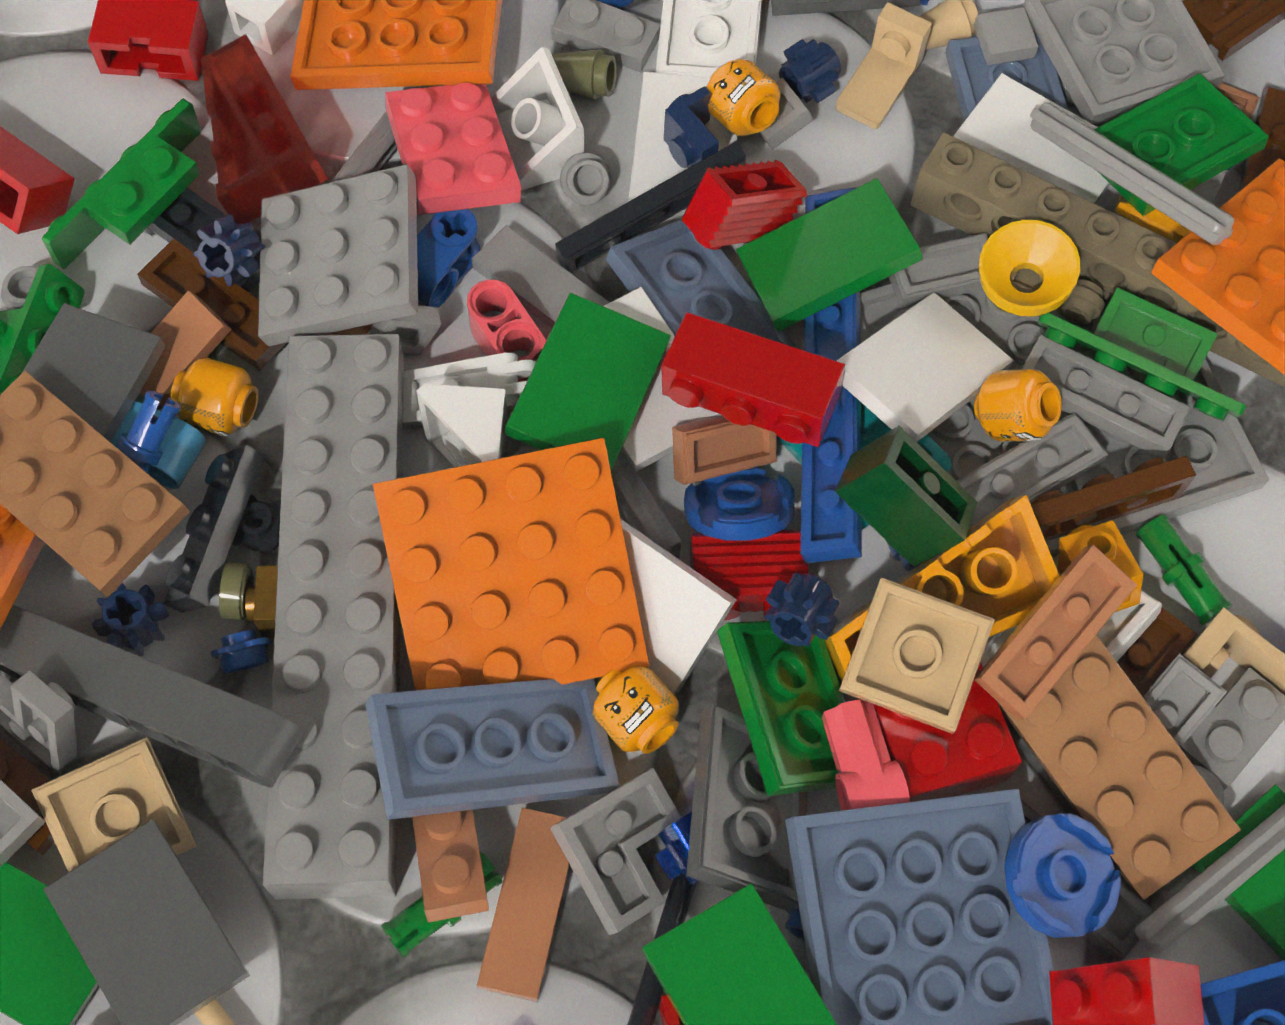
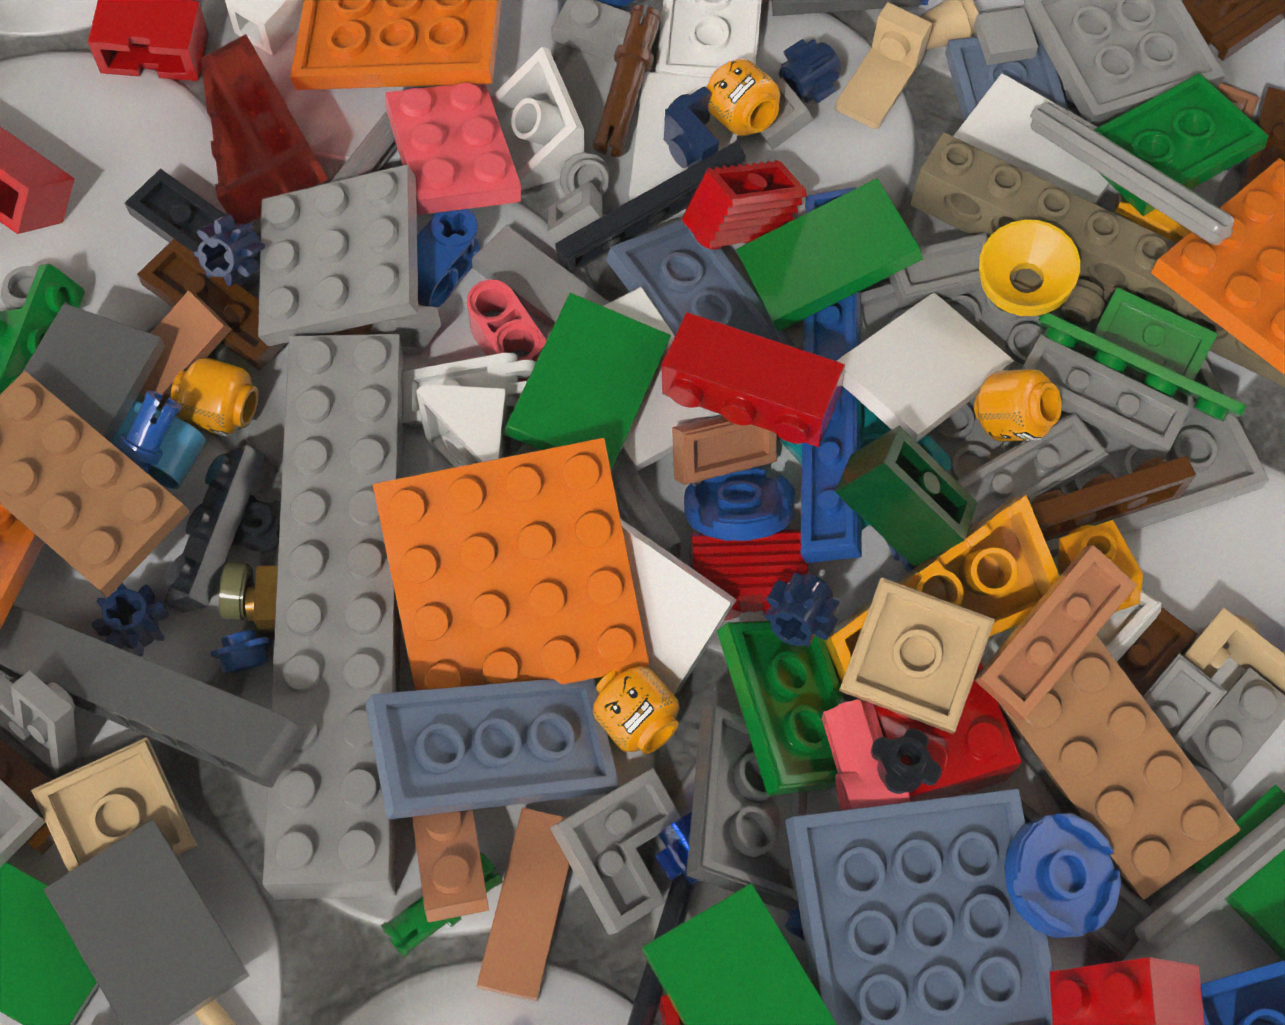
green bracket [42,98,201,269] -> none
olive cone [551,49,617,100] -> none
green pin [1135,514,1233,626] -> none
none -> light grey plate [548,181,602,243]
none -> reddish brown pin [592,5,662,157]
none -> black plate [871,729,942,794]

